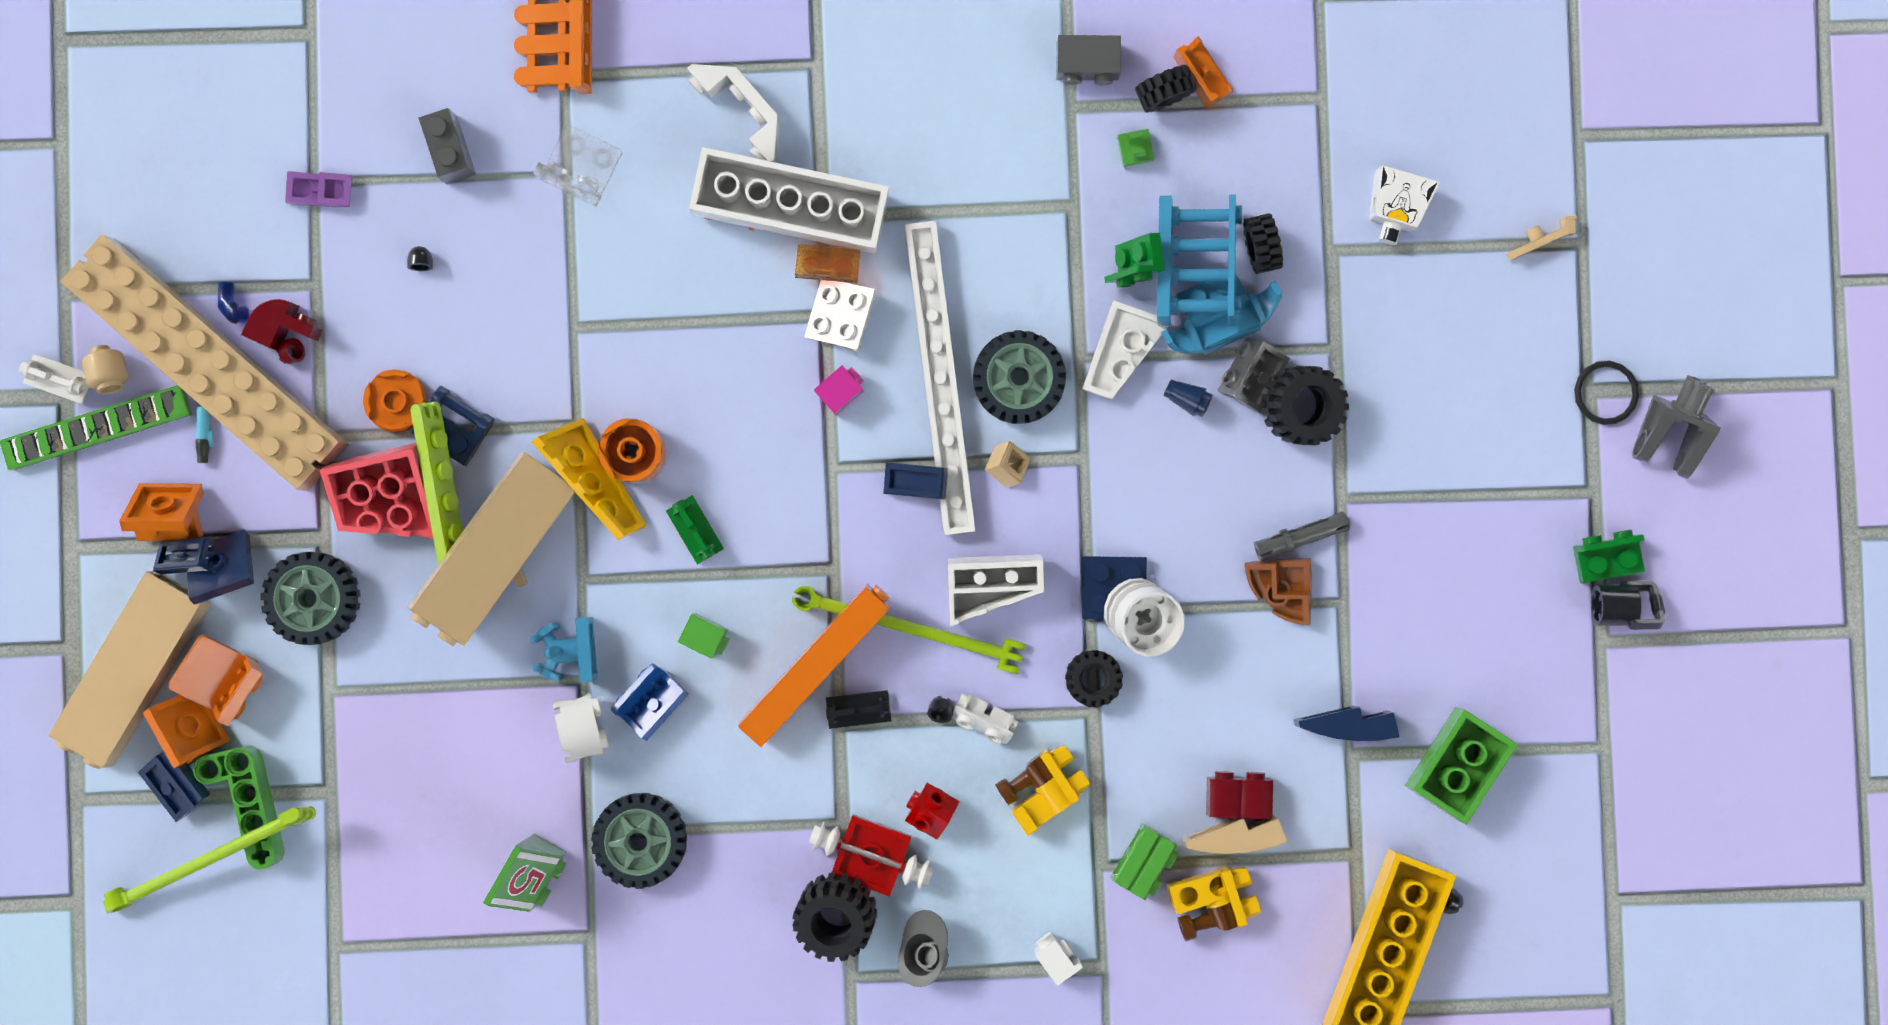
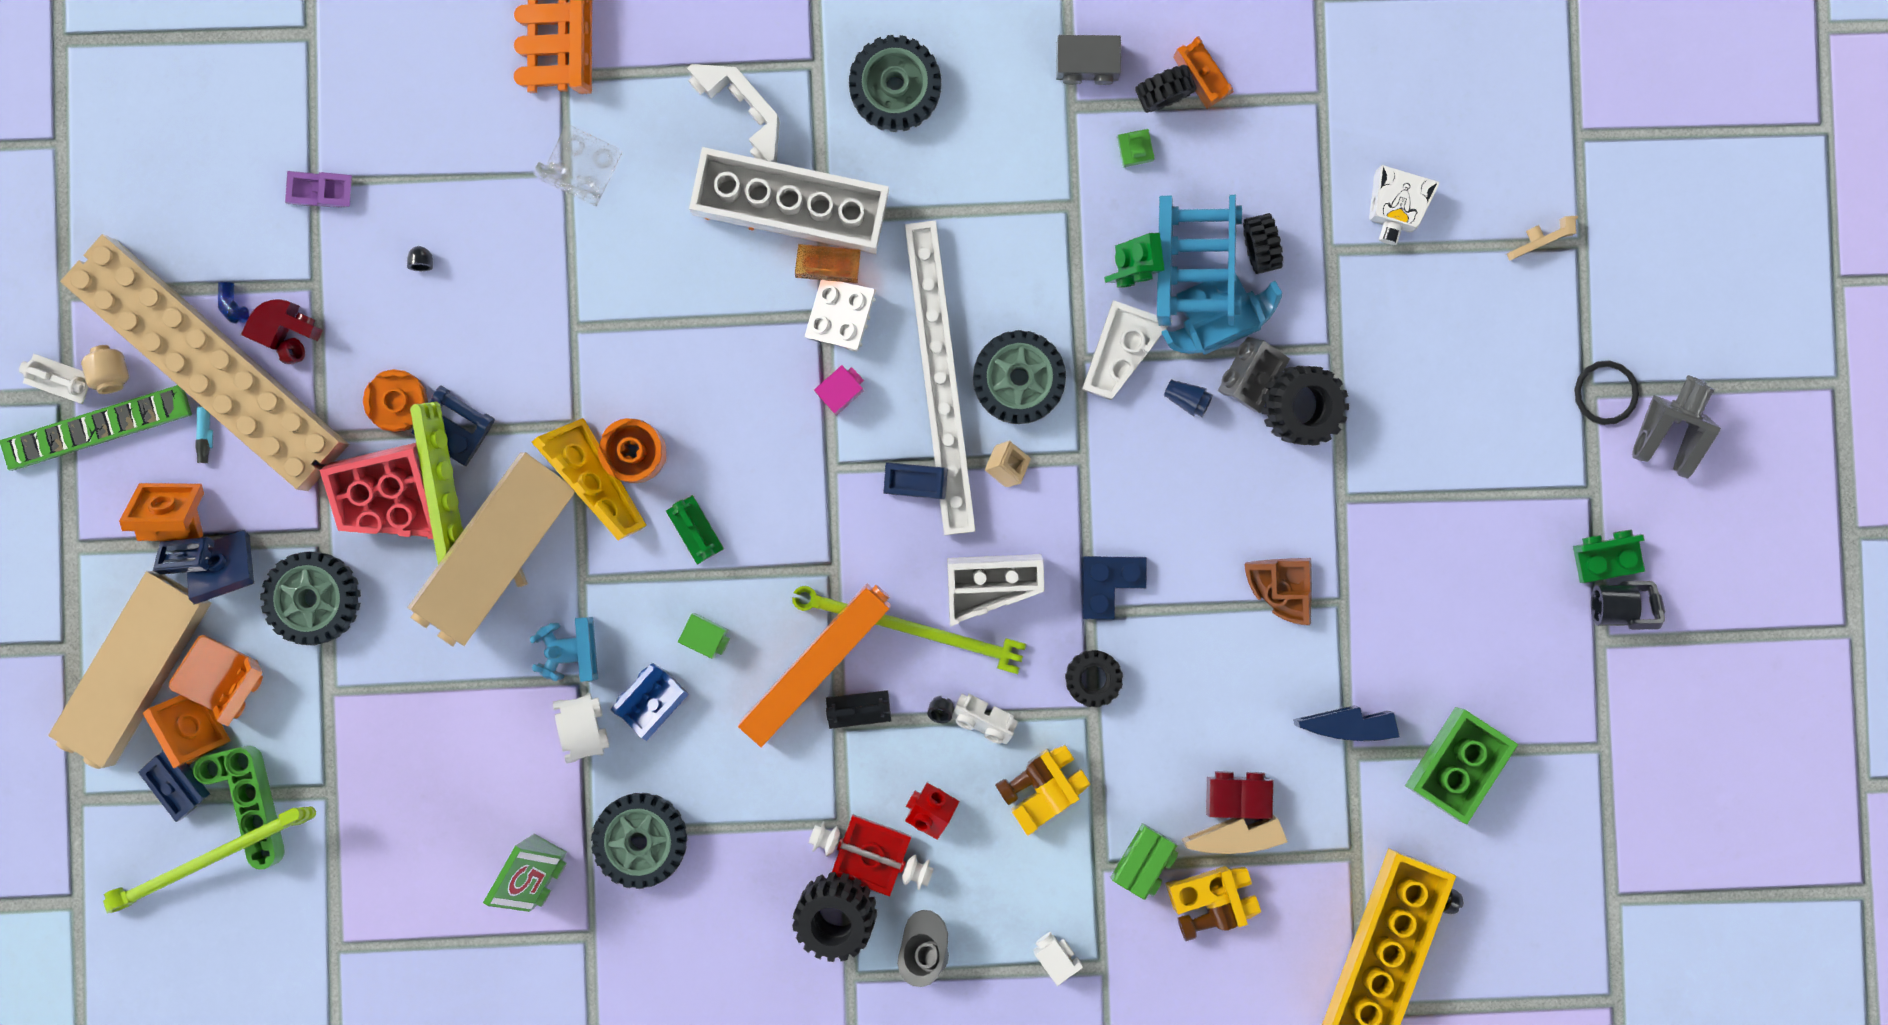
dark grey piece [418,108,476,184] -> none
white wheel [1104,578,1184,657] -> none
dark grey pin [1254,511,1350,561] -> none
none -> wheel [849,35,941,132]

